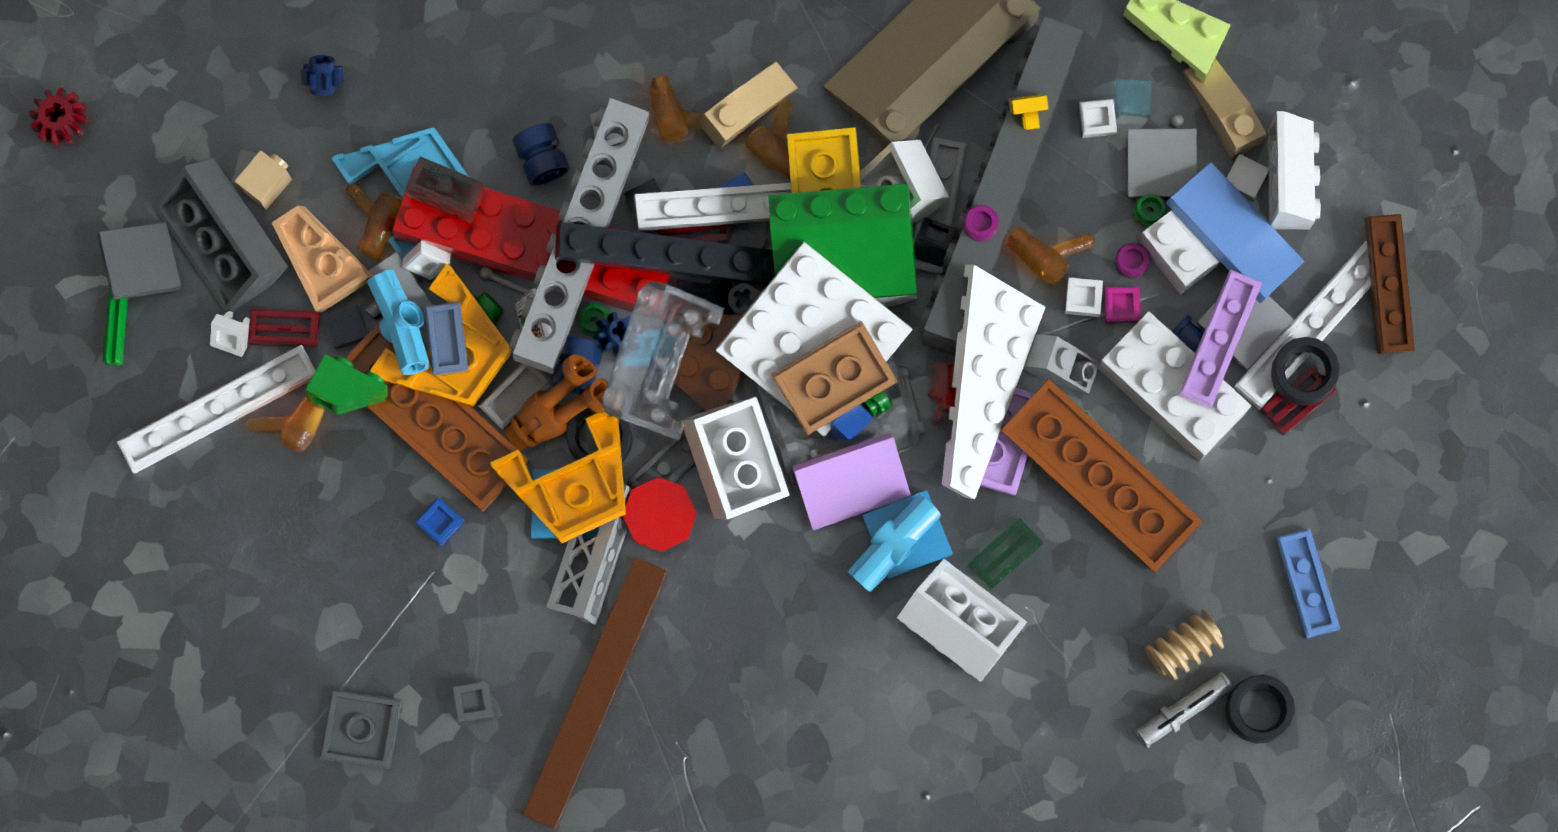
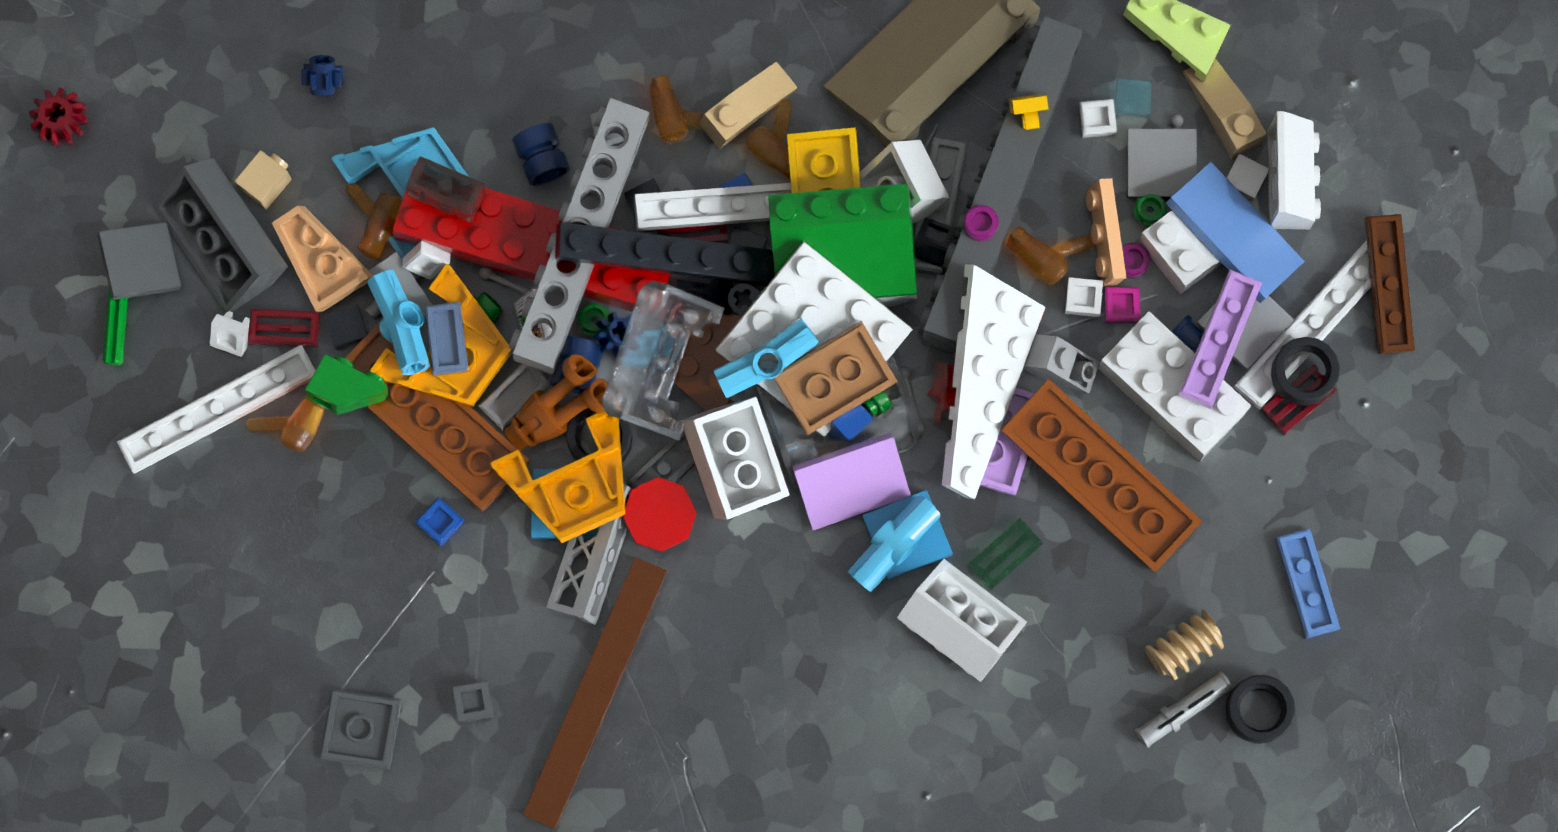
none -> medium azure piece [713,317,819,398]
none -> light nougat plate [1086,178,1126,287]

